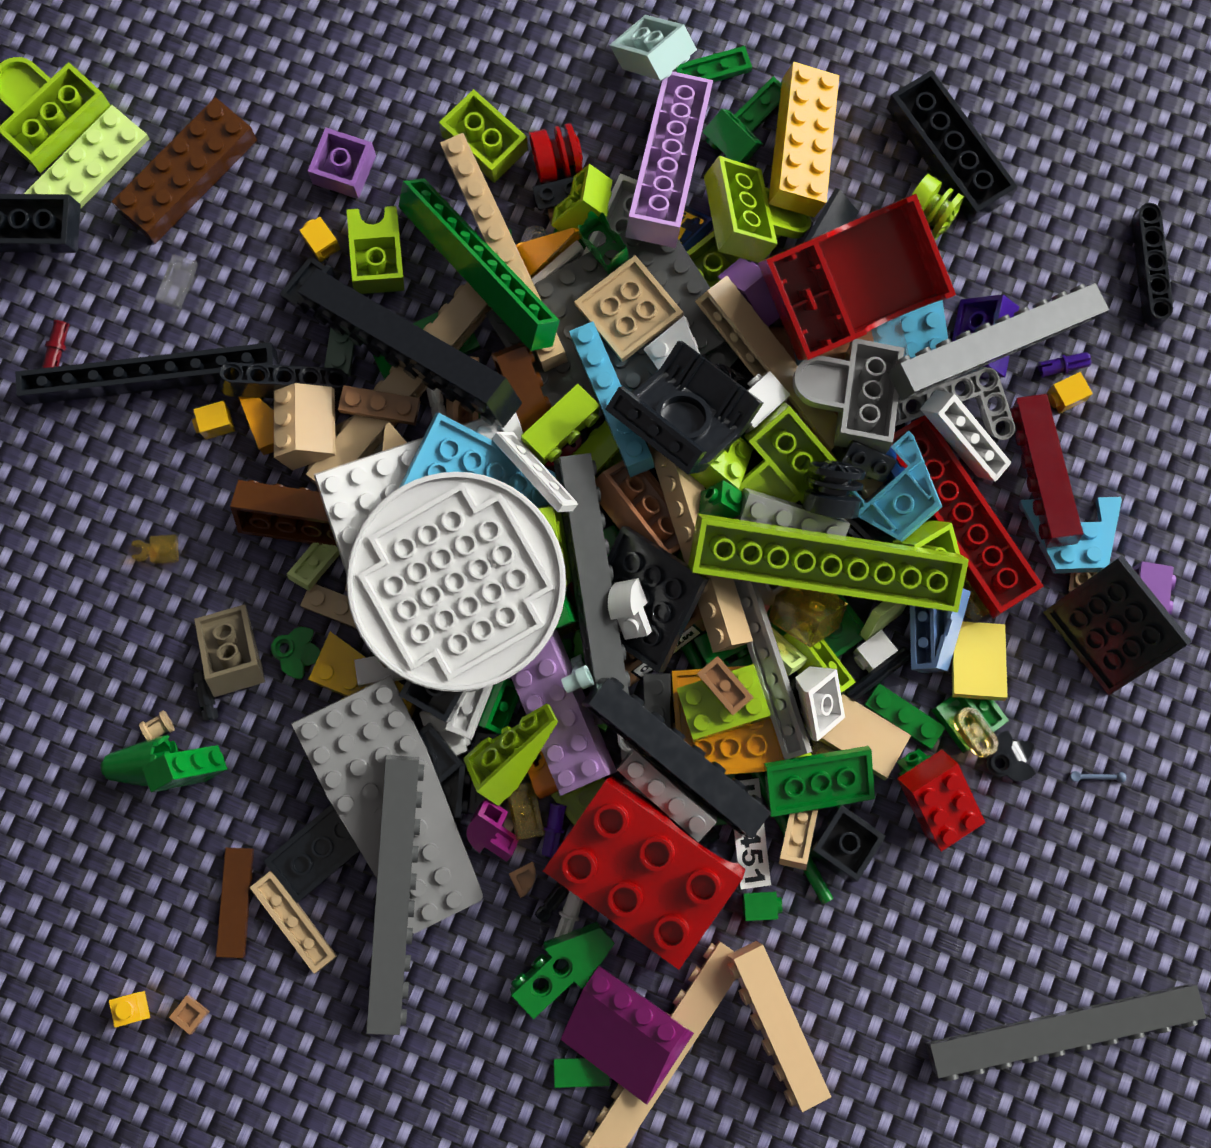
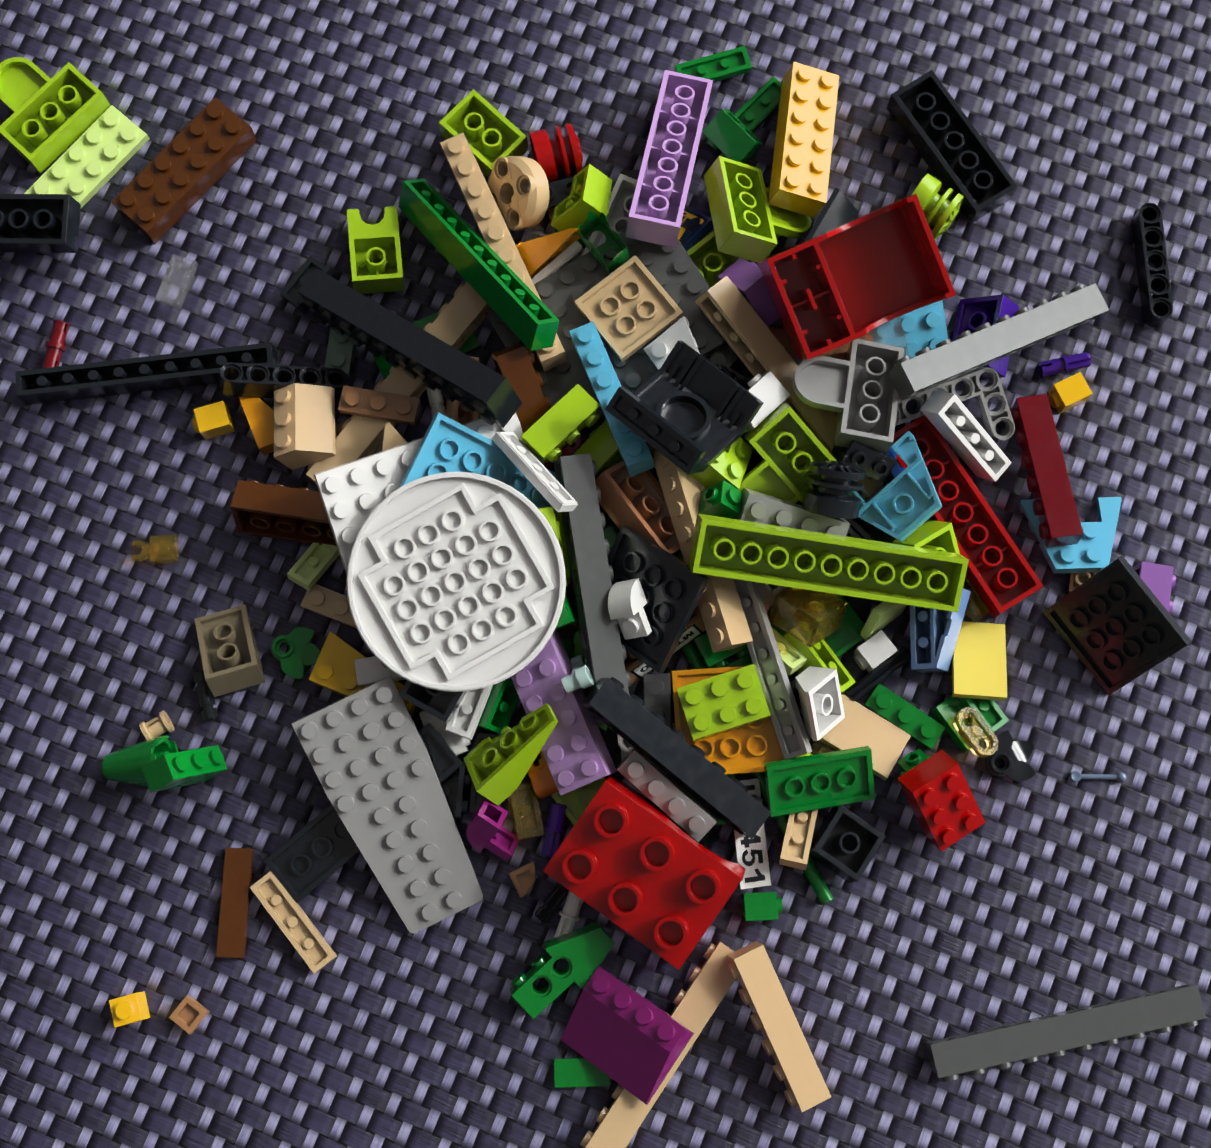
yellow brick [299,217,340,262] -> none
medium lavender brick [308,127,376,199] -> none
dark grey brick [367,755,424,1035] -> none
light aqua brick [610,15,697,81] -> none
medium nougat plate [697,656,754,716] -> none
none -> tan piece [487,156,549,231]

